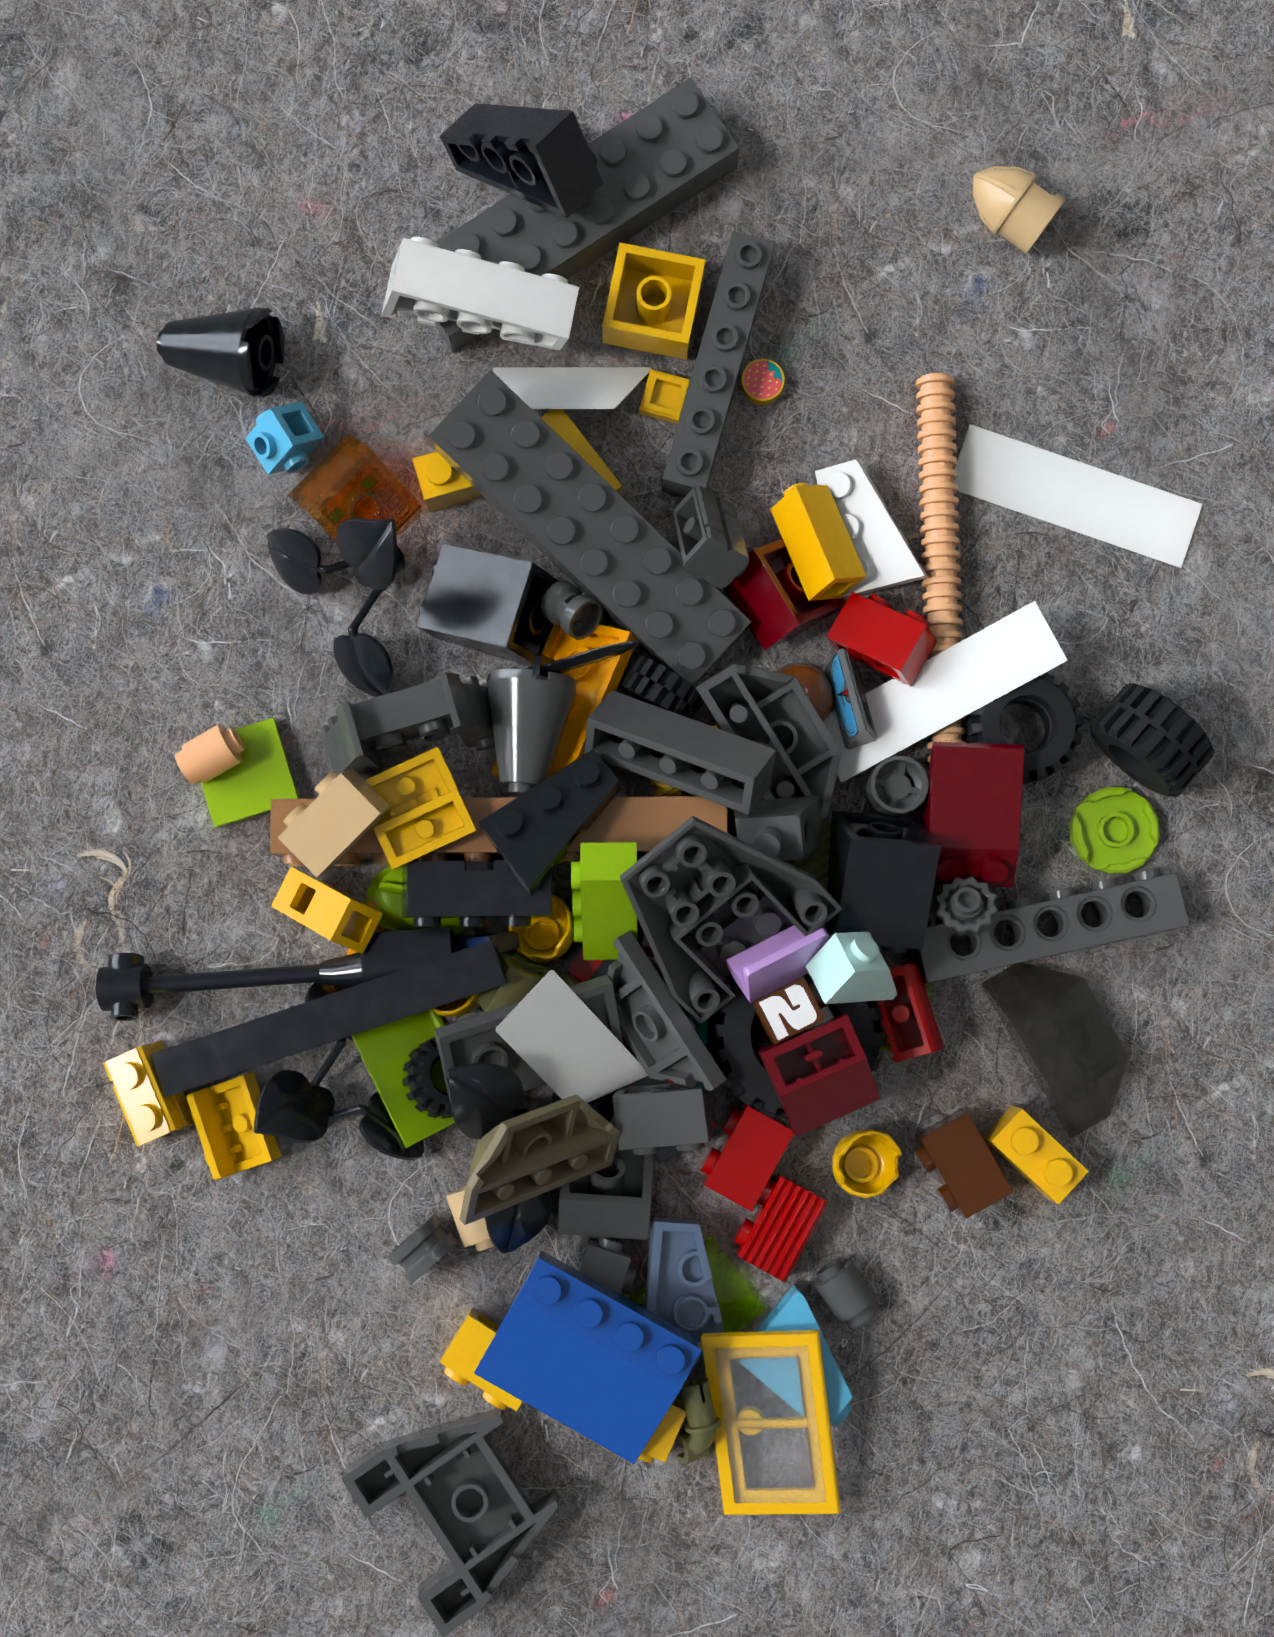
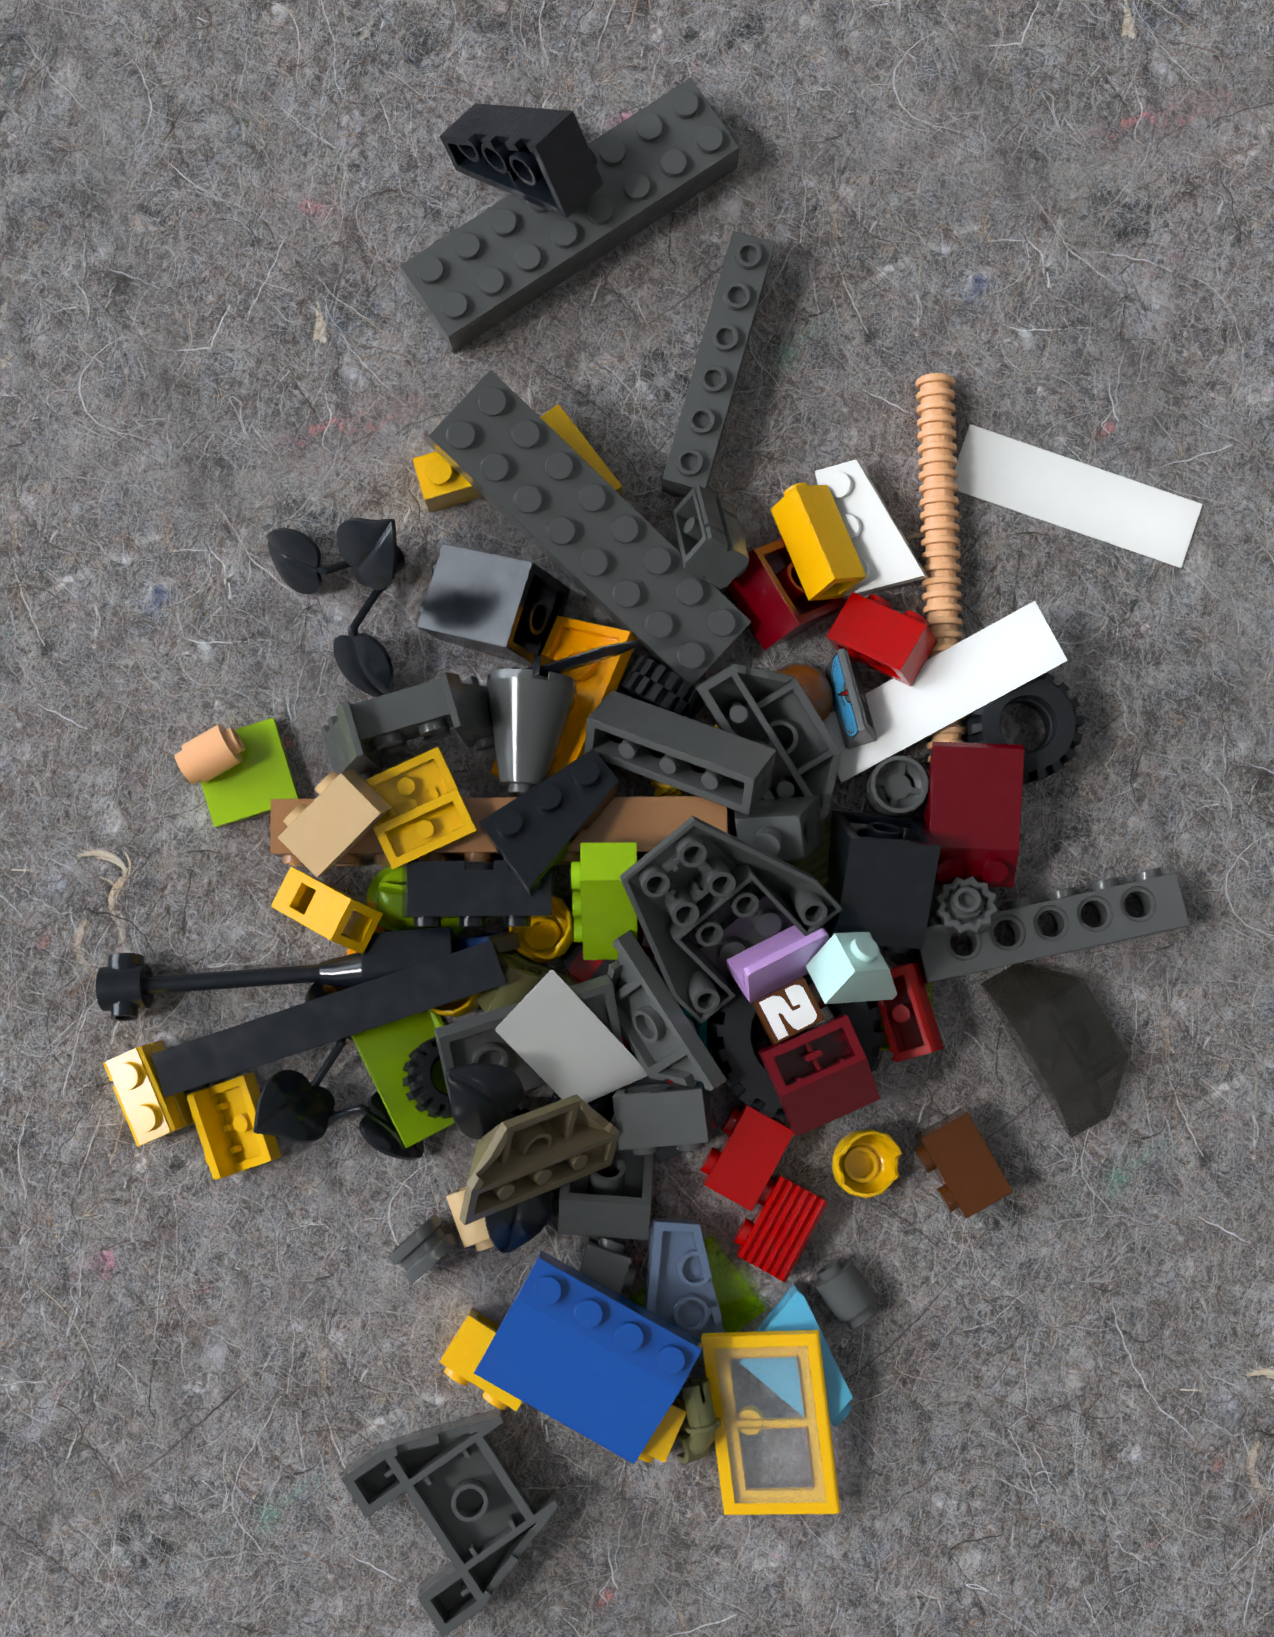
black cone [157,307,285,398] -> none
medium azure brick [245,401,325,475] -> none
clear orange slope [288,434,422,546] -> none
white wedge [381,237,579,350] -> none
white sticker [493,367,652,409] -> none
dark grey wheel [540,580,602,640] -> none
yellow brick [602,243,706,360] -> none
yellow tile [639,369,690,424] -> none
tile [741,359,785,405] -> none
tan helmet [973,166,1066,254] -> none
yellow brick [982,1105,1089,1205] -> none
lime tile [1069,787,1160,874] -> none
black tyre [1090,683,1215,797] -> none

